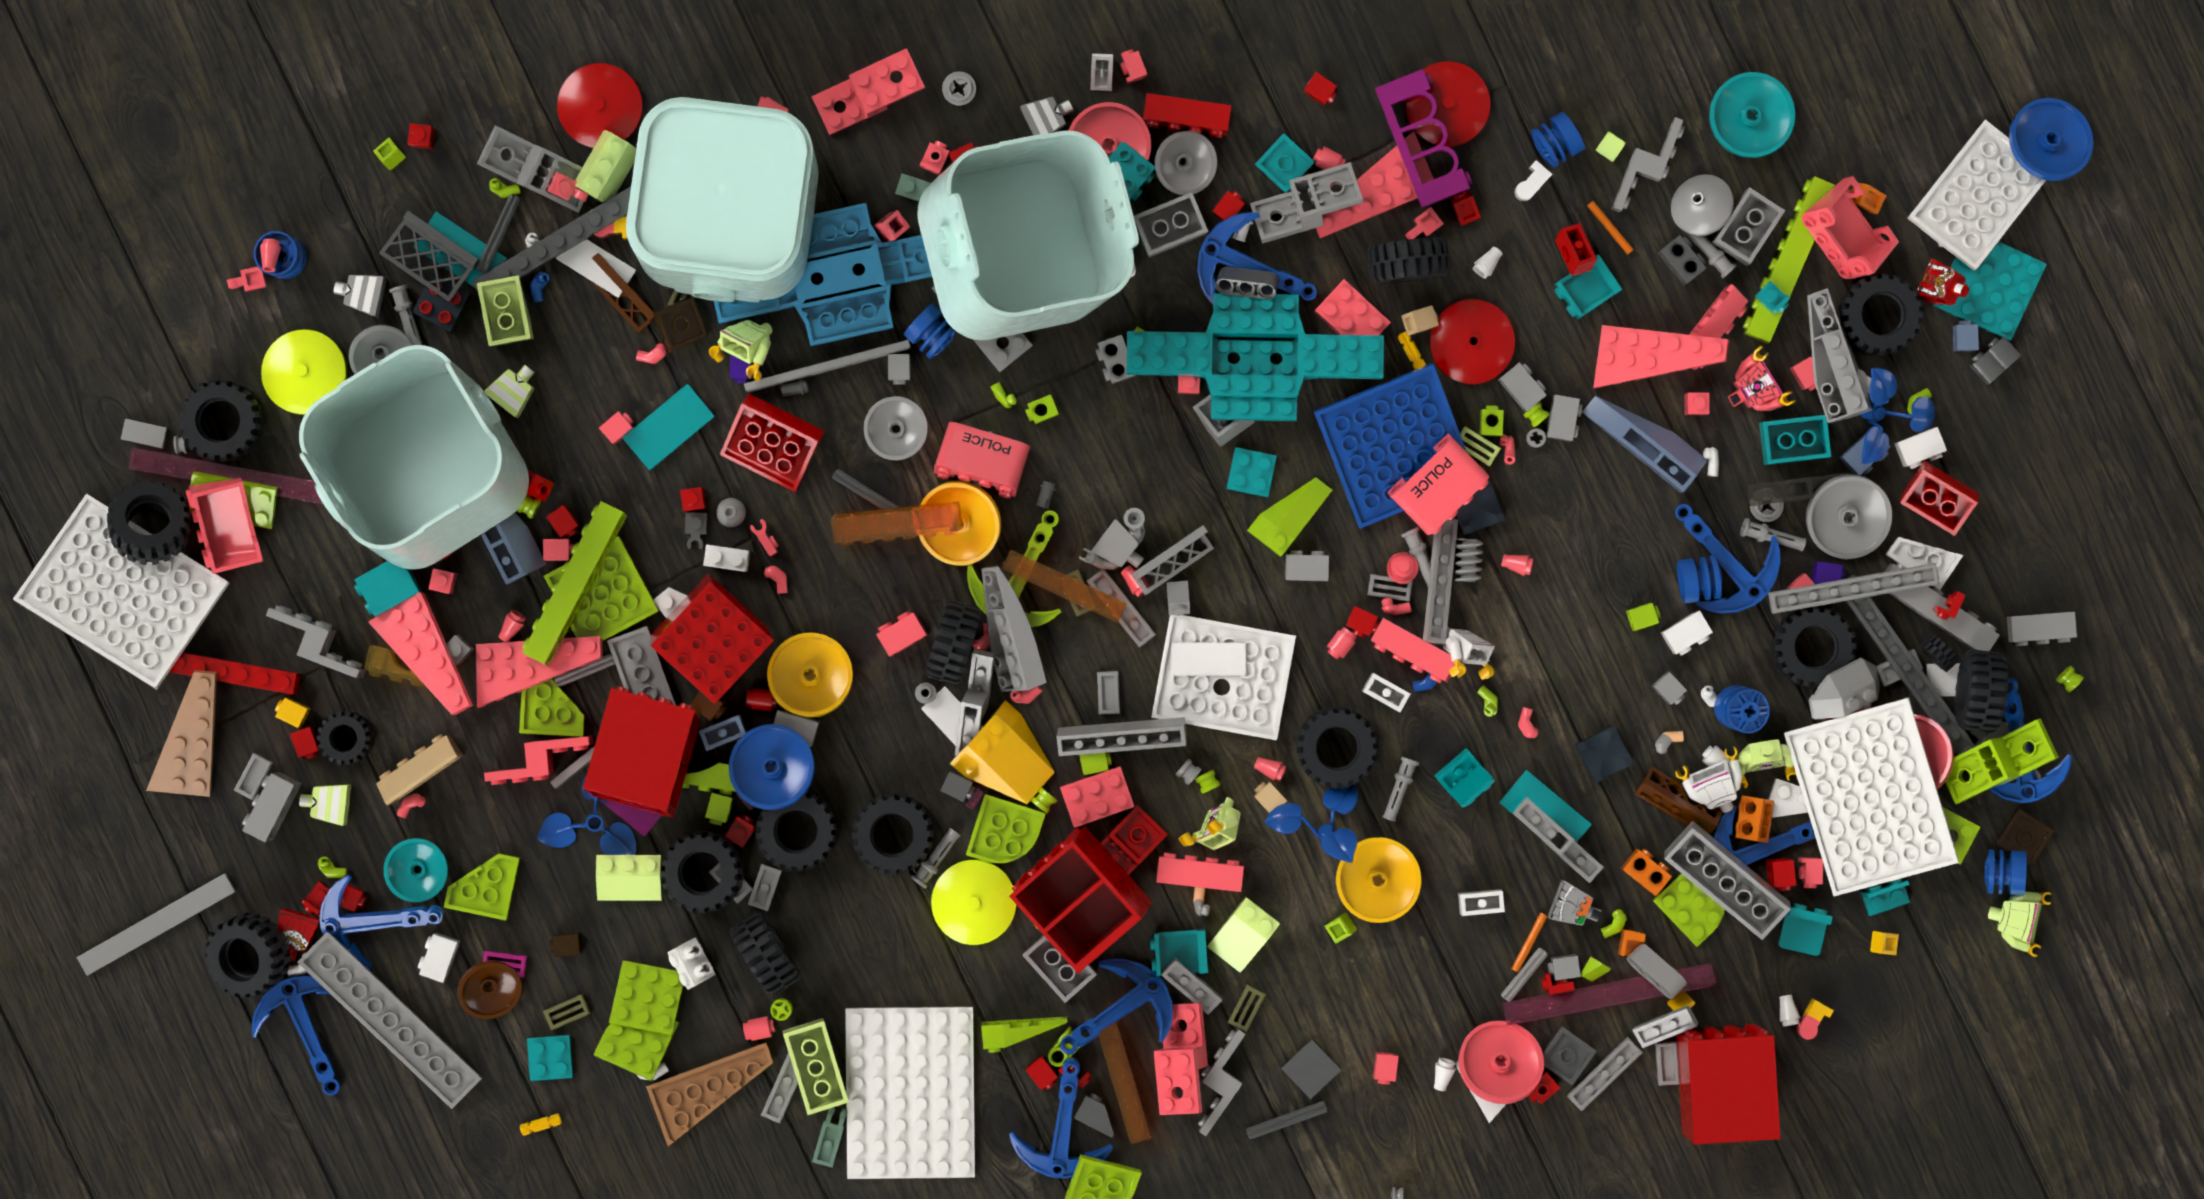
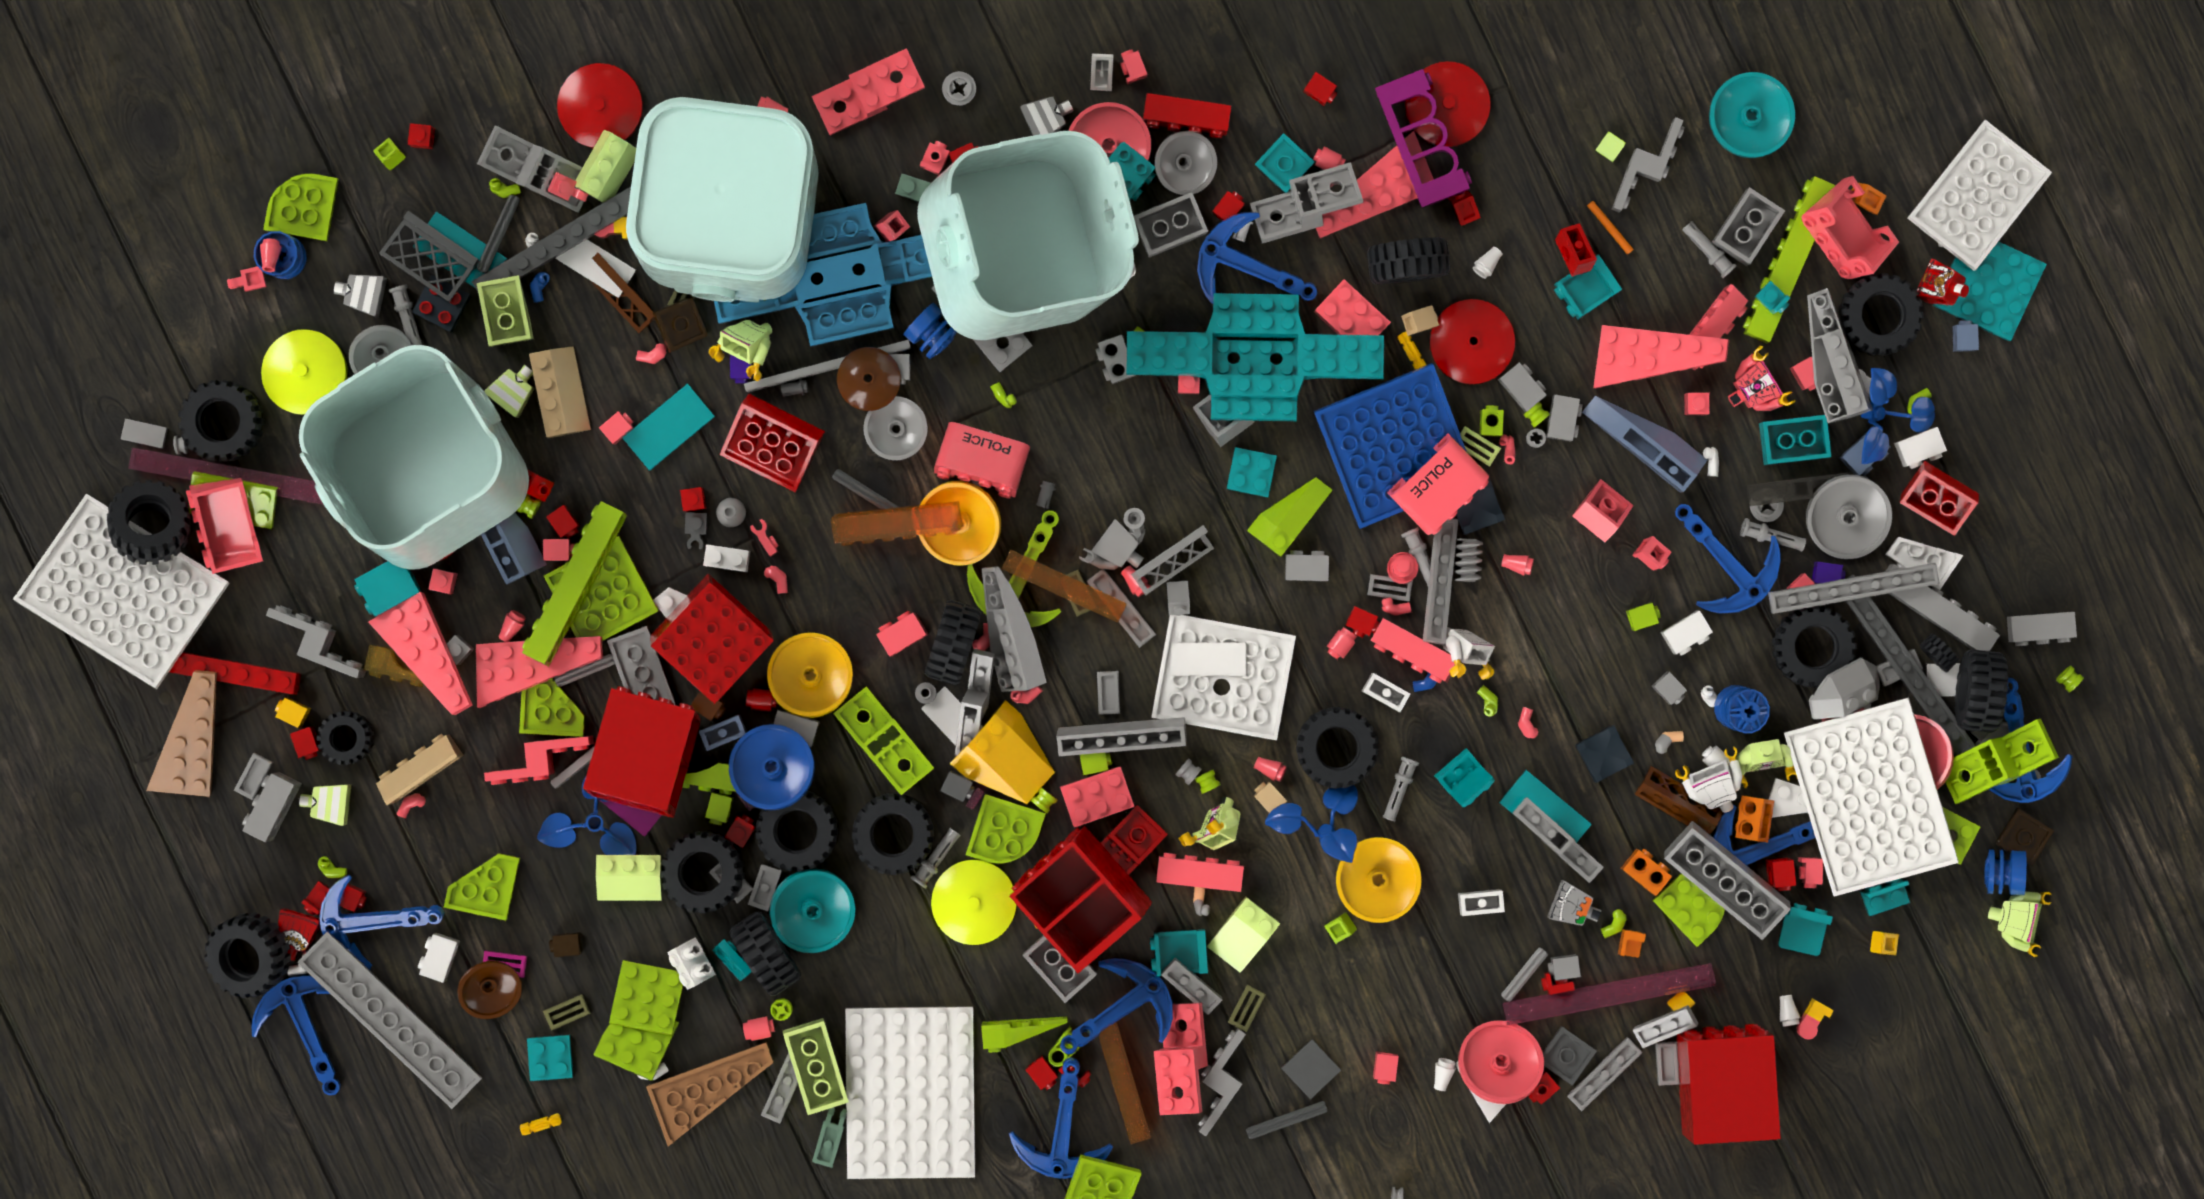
light grey tile [76,873,236,976] -> none
teal dish [384,838,448,902] -> none
lime brick [1025,394,1059,425] -> none
dark grey slope [1074,1093,1114,1138] -> none
dark grey beam [1215,267,1280,299] -> none
coral plate [1405,207,1444,240] -> none
orange bar [1511,912,1548,973] -> none
white leg [1514,160,1552,201] -> none
blue wheel [1531,112,1585,168] -> none
lime slope [1581,957,1611,982] -> none
light grey beam [1626,943,1687,999] -> none
dark grey brick [1658,235,1706,286] -> none
light grey dish [1671,175,1734,236] -> none
blue wheel [1677,555,1722,603] -> none
red bracket [1932,591,1965,621] -> none
dark grey brick [1970,337,2021,385] -> none
blue dish [2009,98,2093,181] -> none
none -> lime plate [263,174,339,242]
none -> tan slope [529,347,591,438]
none -> teal plate [712,939,752,981]
none -> teal dish [770,869,855,953]
none -> lime bracket [833,687,934,795]
none -> reddish brown dish [837,347,901,411]
none -> coral slope [1572,479,1634,542]
none -> coral brick [1632,536,1671,571]

